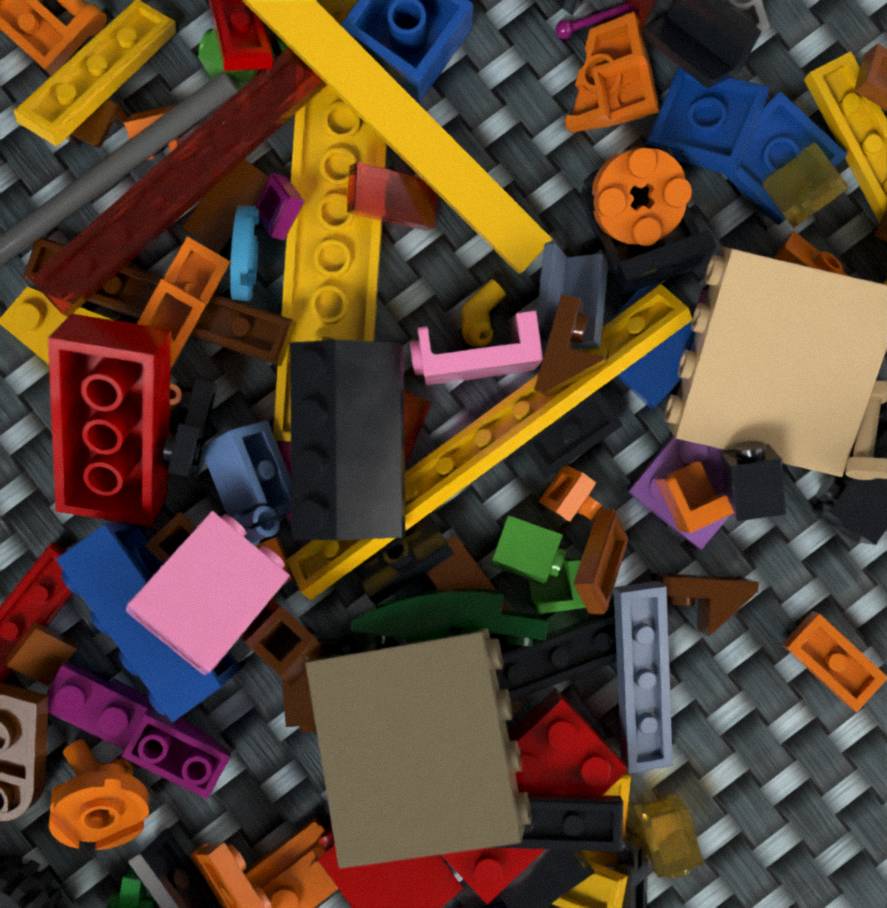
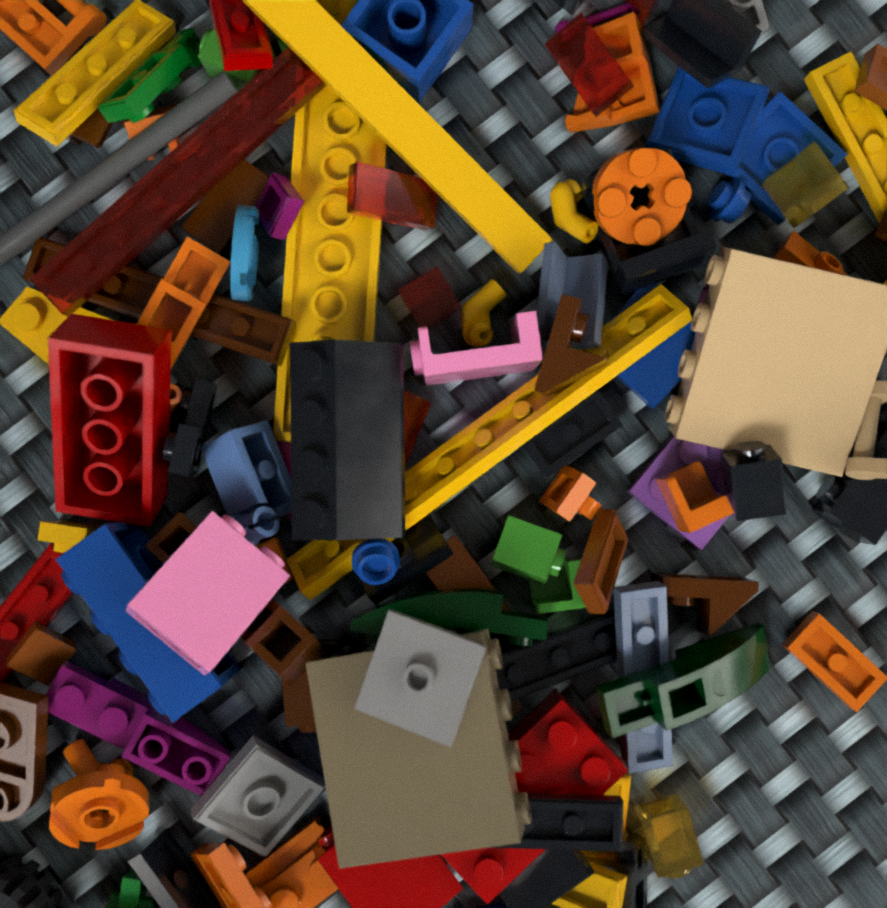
none -> yellow plate [37,520,101,553]
none -> green hinge [98,27,201,123]
none -> light grey plate [190,736,326,857]
none -> blue plate [352,538,400,585]
none -> light grey plate [354,609,488,747]
none -> clear red tile [398,267,461,328]
none -> clear red tile [544,13,634,117]
none -> yellow arm [549,179,598,243]
none -> dark green slope [596,622,771,738]
none -> blue plate [707,178,751,224]

